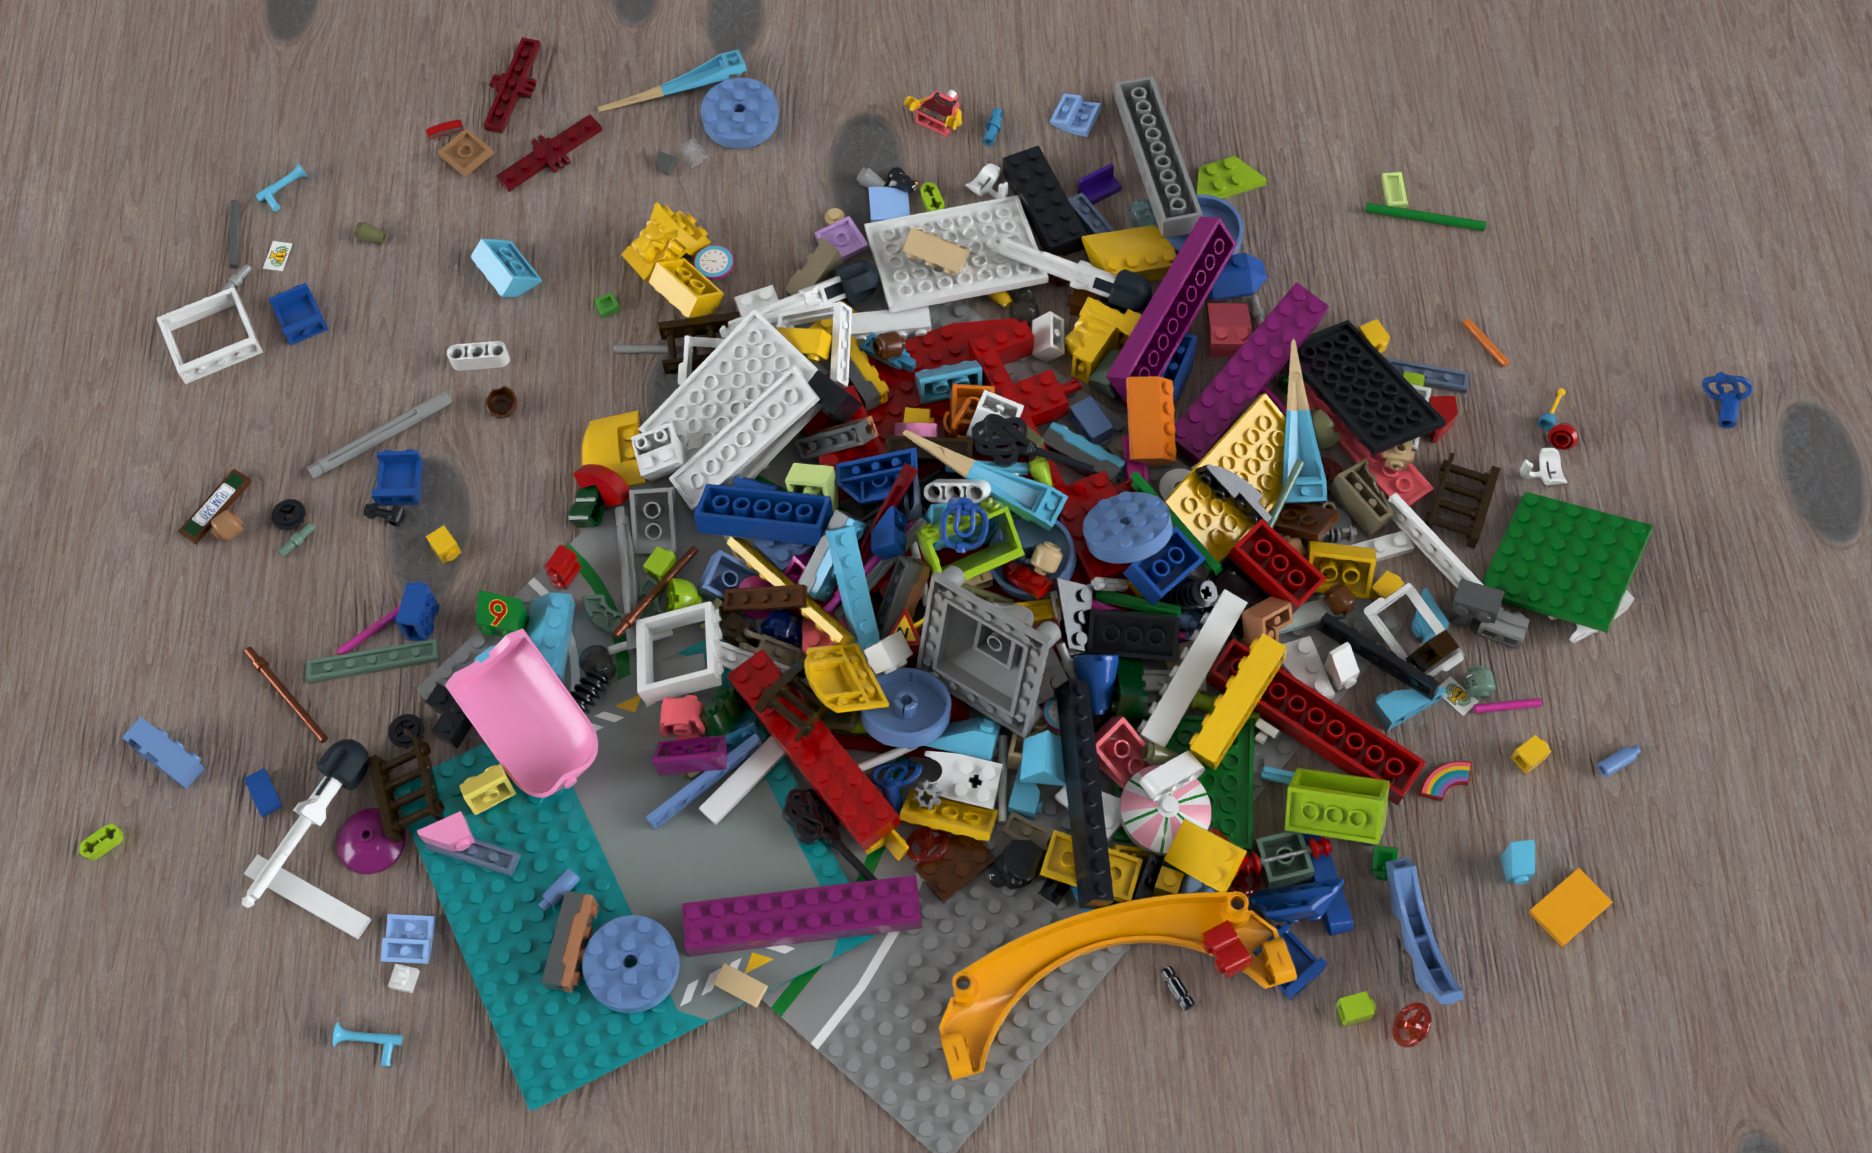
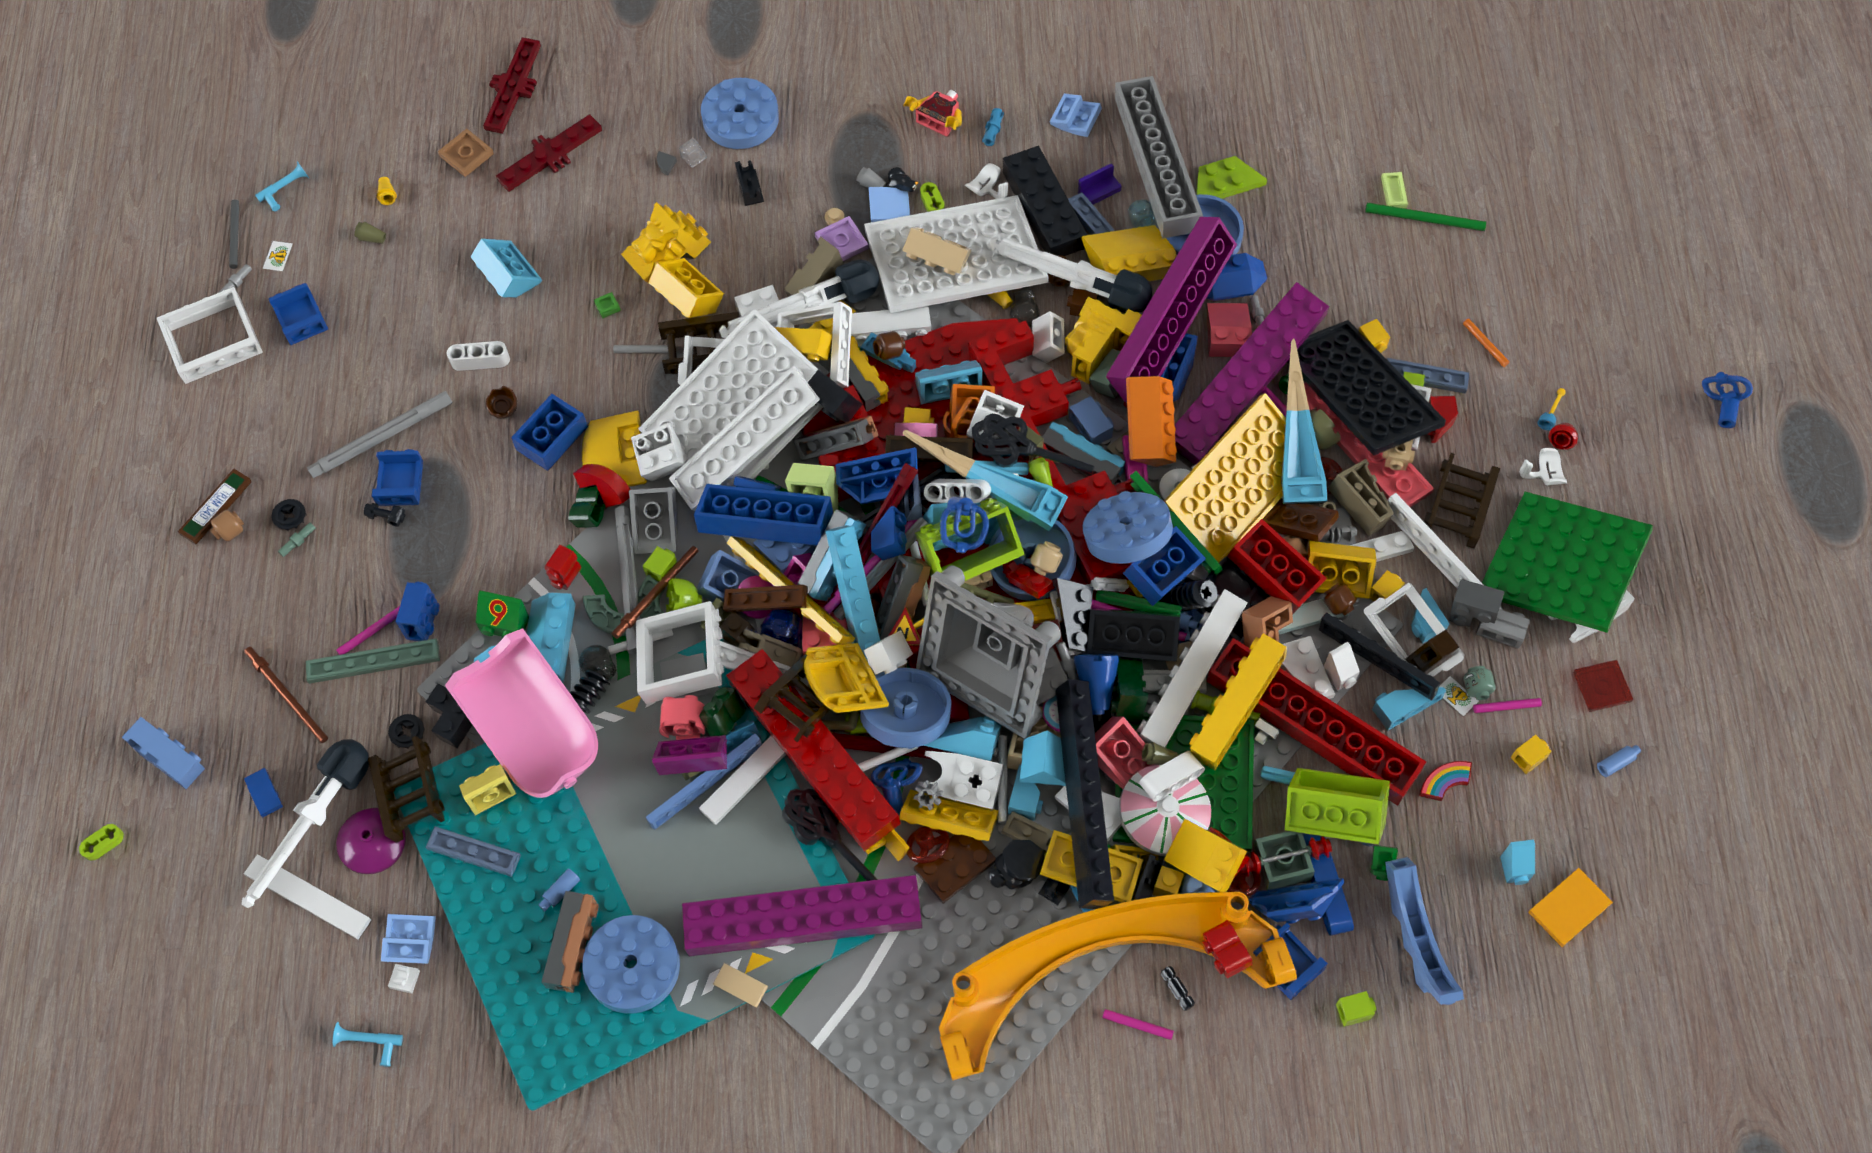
bright pink slope [417,811,475,852] -> none
red sticker [426,120,464,141] -> none
yellow brick [426,525,462,564] -> none
medium azure plate [598,49,747,112] -> none
piece [694,245,734,280] -> none
slope [1195,464,1272,526] -> none
sand green bar [1267,460,1304,528] -> none
clear red piece [1392,1002,1432,1048] -> none
none -> yellow cone [377,177,397,205]
none -> blue brick [511,394,588,471]
none -> black hinge [735,160,764,206]
none -> dark pink bar [1103,1009,1174,1040]
none -> clear red tile [1573,660,1633,712]

